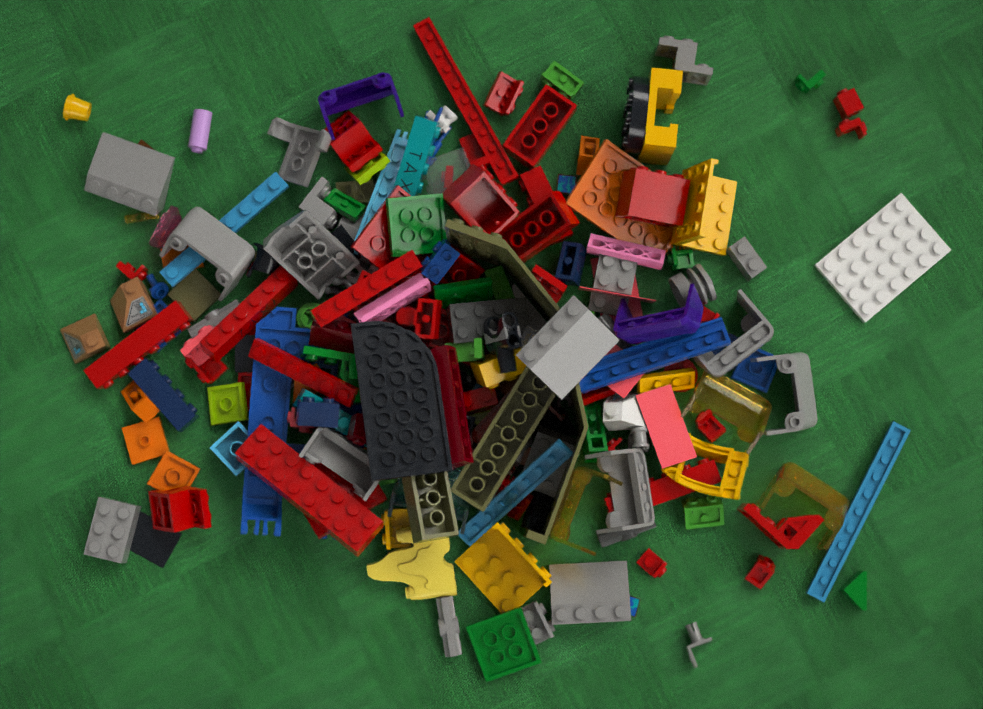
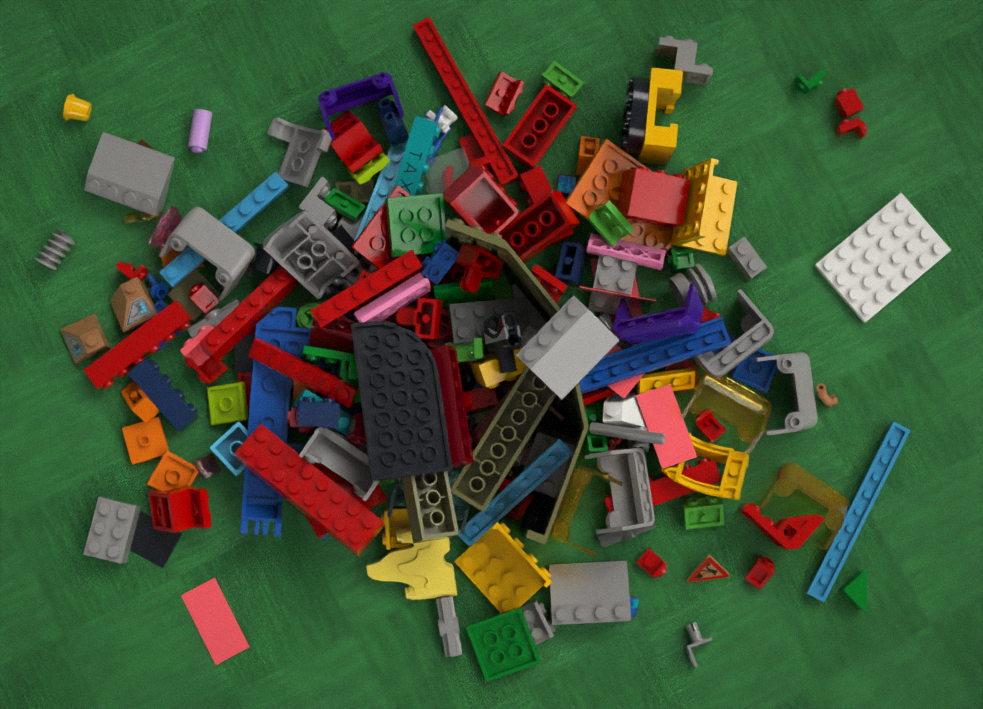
none -> light grey piece [34,227,75,270]
none -> coral piece [181,578,249,665]
none -> red bracket [188,282,220,314]
none -> clear red tile [194,454,221,480]
none -> dark blue hips [377,98,409,146]
none -> red brick [456,244,504,293]
none -> bright green bracket [587,200,634,246]
none -> light grey axle [589,422,665,445]
none -> piece [687,555,730,582]
none -> nougat arm [816,383,838,407]

